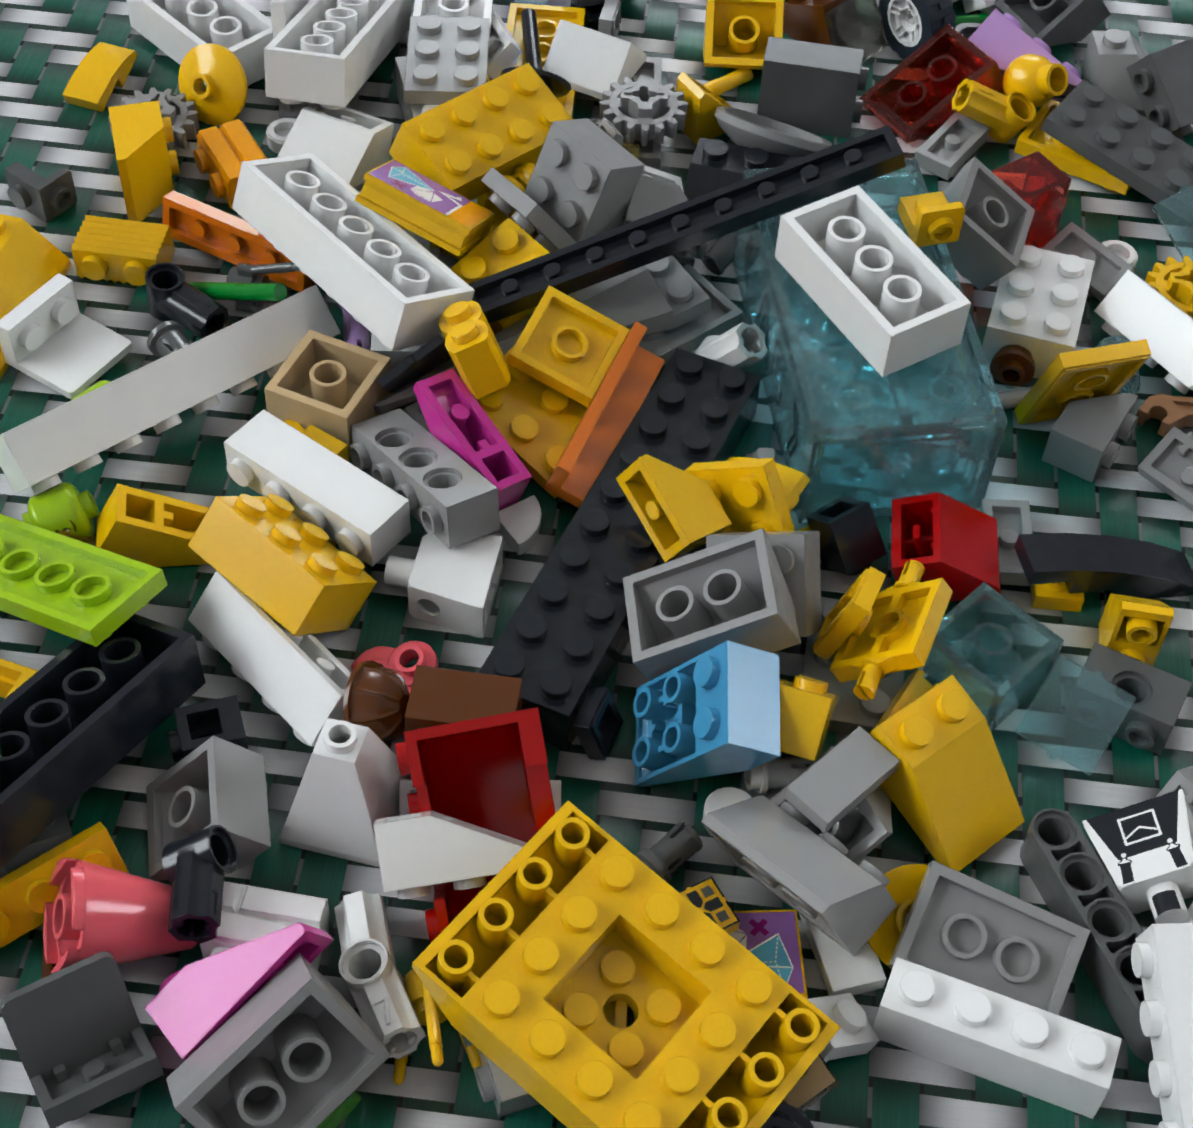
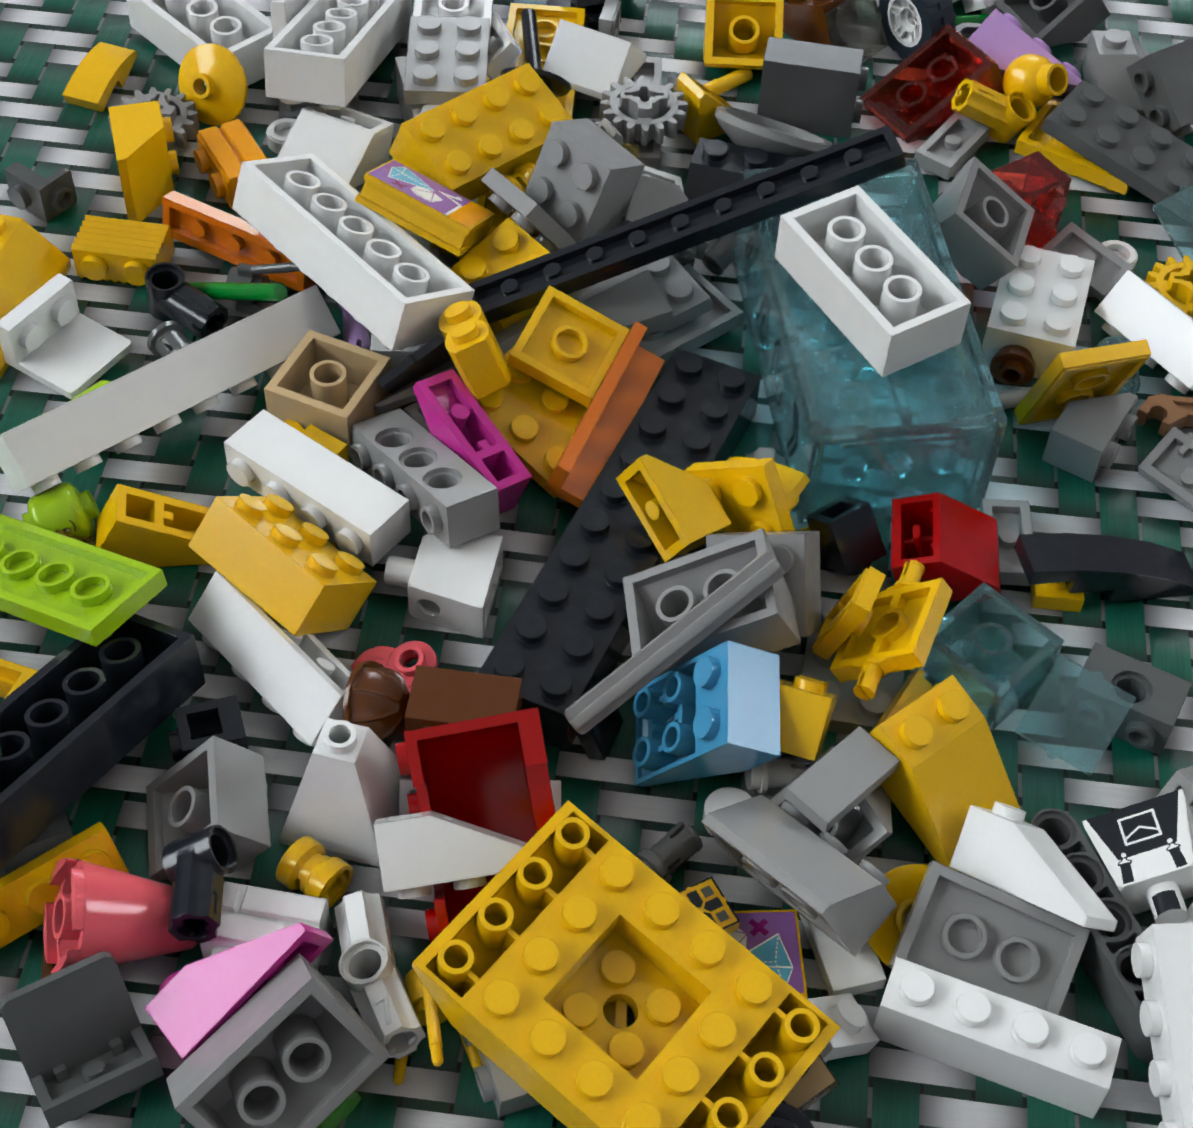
white tile [499,495,541,555] -> none
white piece [694,322,768,370] -> none
yellow bracket [897,191,966,247] -> none
yellow slope [1099,593,1174,666] -> none
none -> yellow wheel [275,835,354,909]
none -> light grey axle [564,551,785,735]
none -> white slope [949,801,1118,932]

